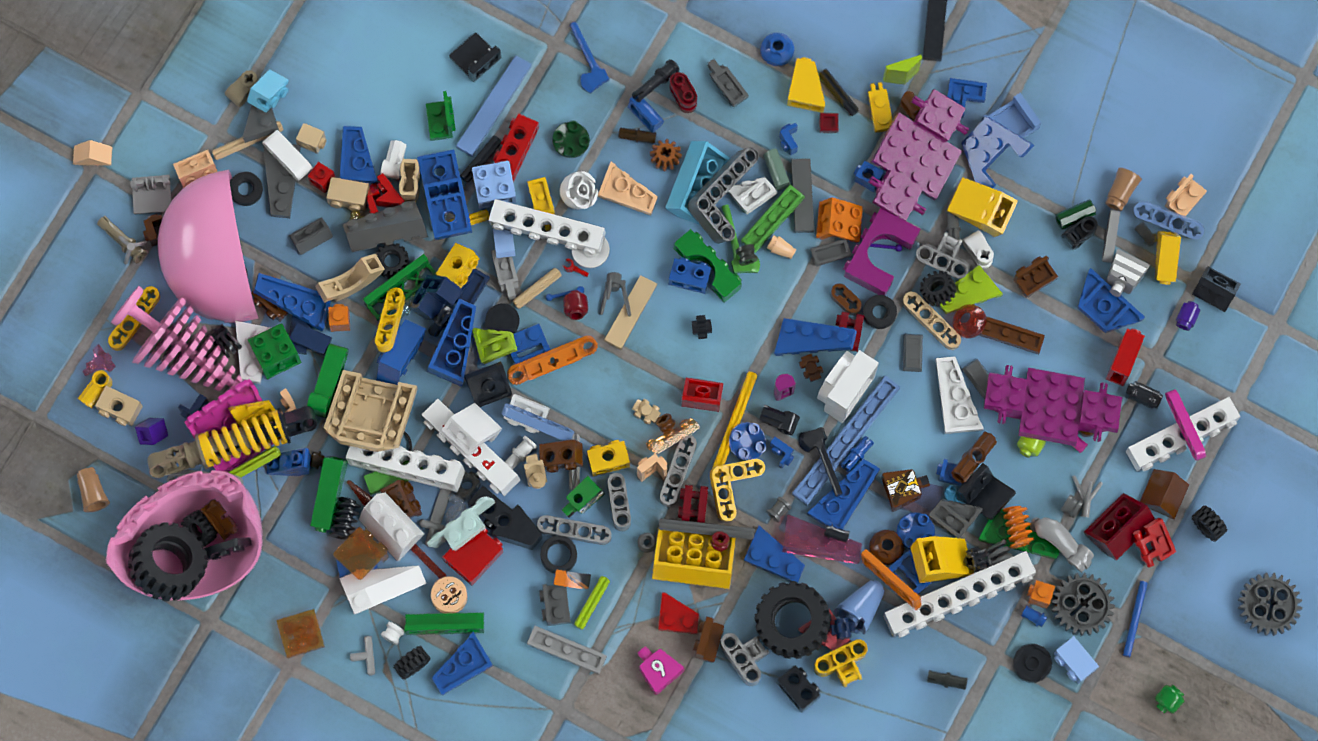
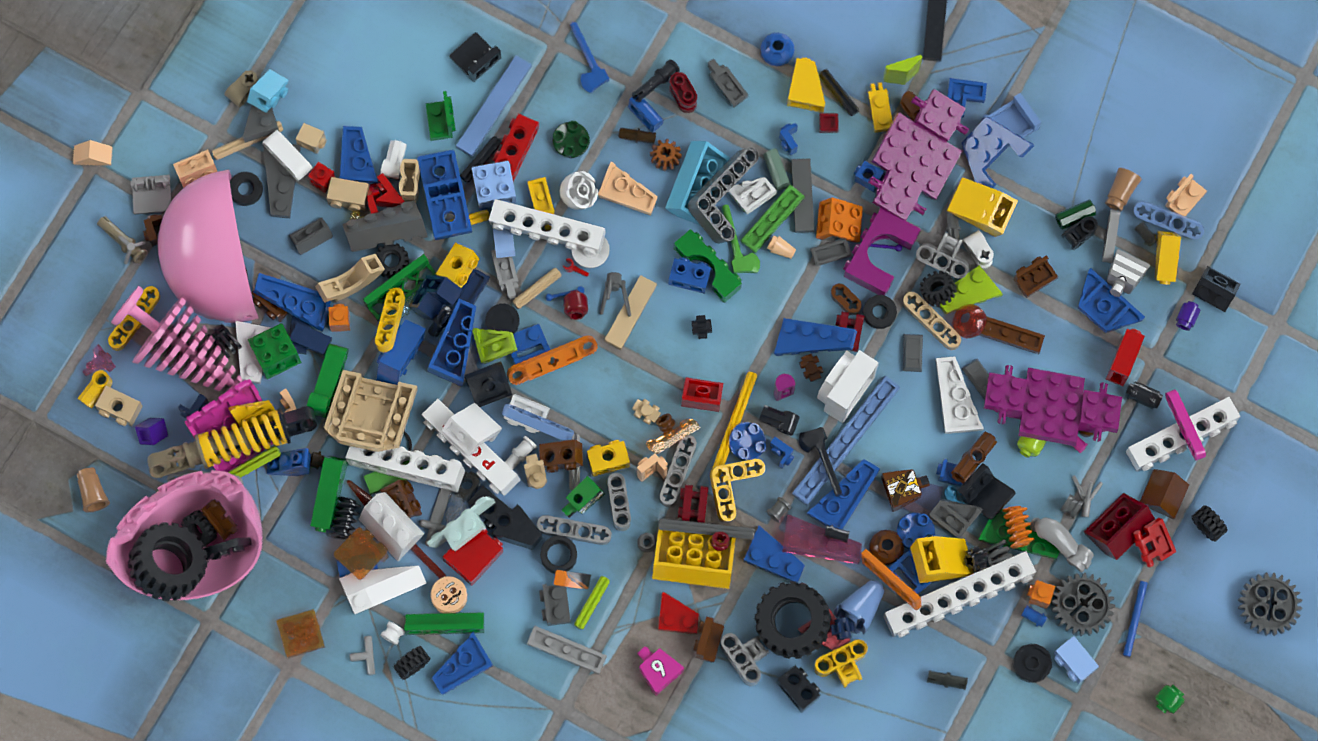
pearl dark grey wheel [736,244,758,265] -> none
blue pin [840,436,874,472] -> none

